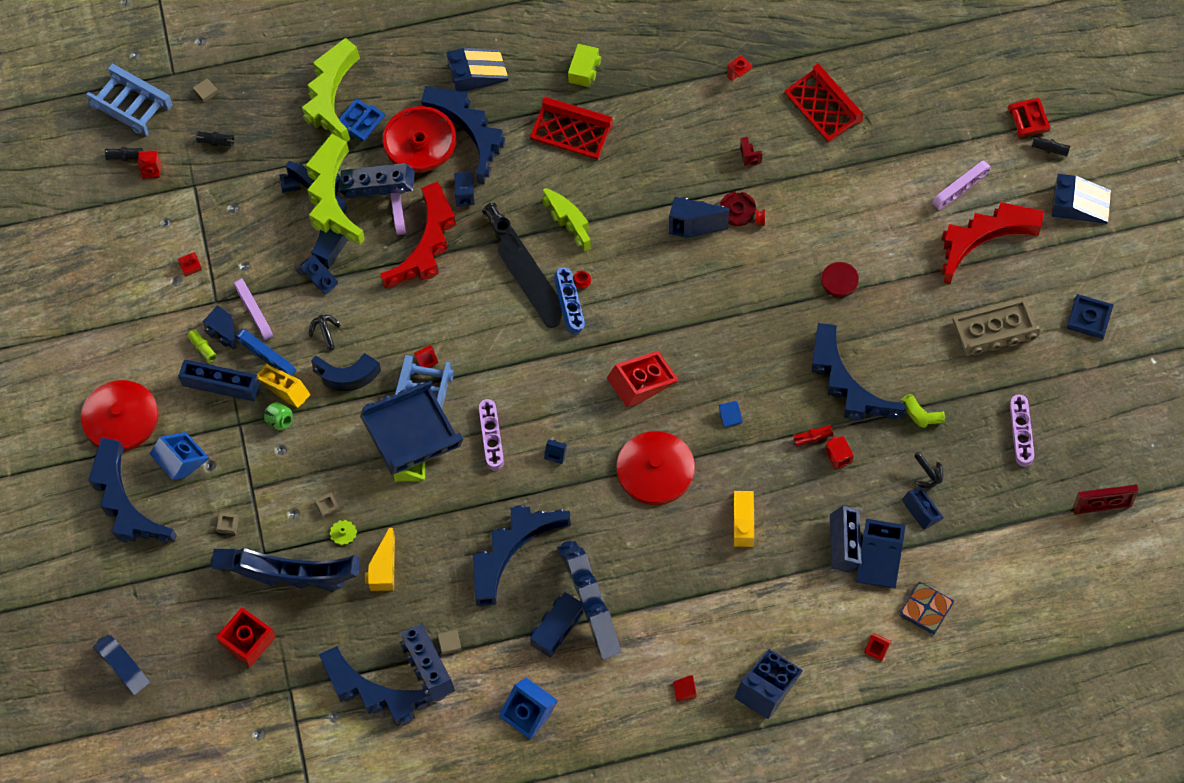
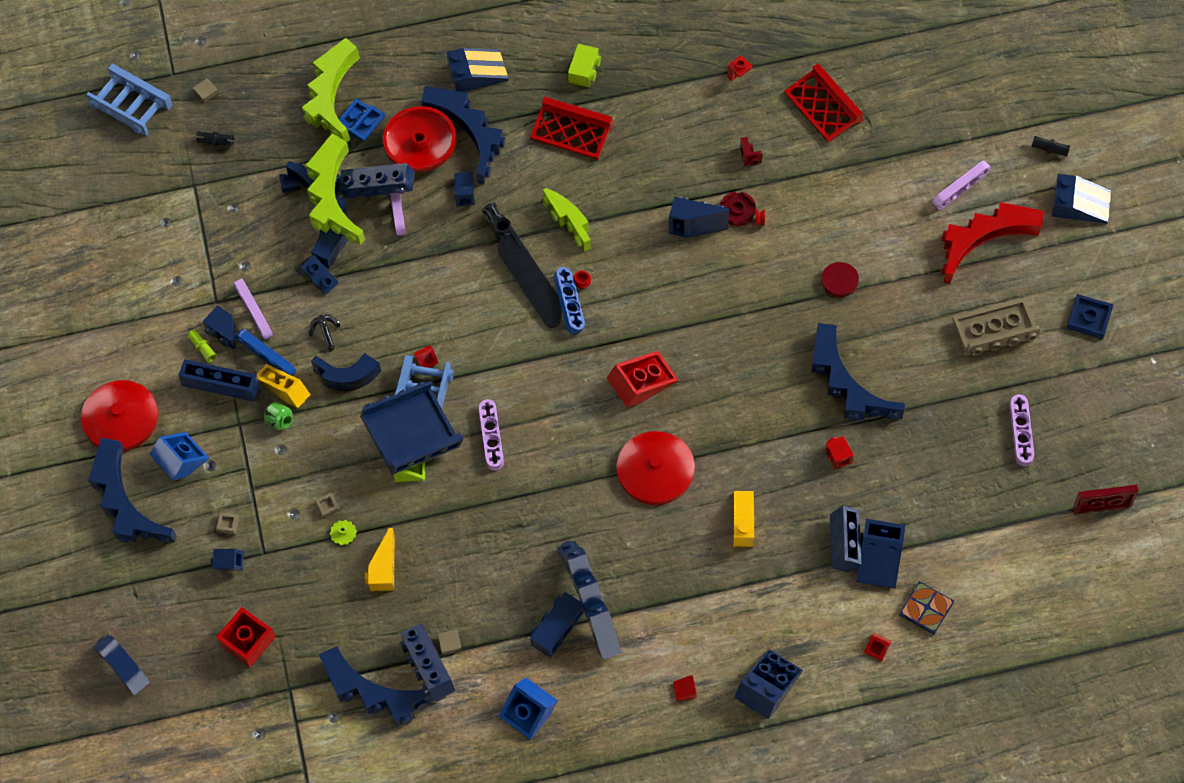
black pin [105,147,143,161] -> none
red brick [138,151,161,178] -> none
red tile [178,252,202,277] -> none
dark blue arch [230,548,360,592] -> none
red arch [380,181,456,289] -> none
dark blue arch [473,505,571,606] -> none
dark blue tile [544,439,567,464] -> none
blue slope [719,401,743,428] -> none
red pin [793,425,834,447] -> none
lime arm [901,394,945,428] -> none
dark blue slope [902,487,944,530] -> none
black piece [914,452,944,489] -> none
red plate [1007,98,1051,139] -> none

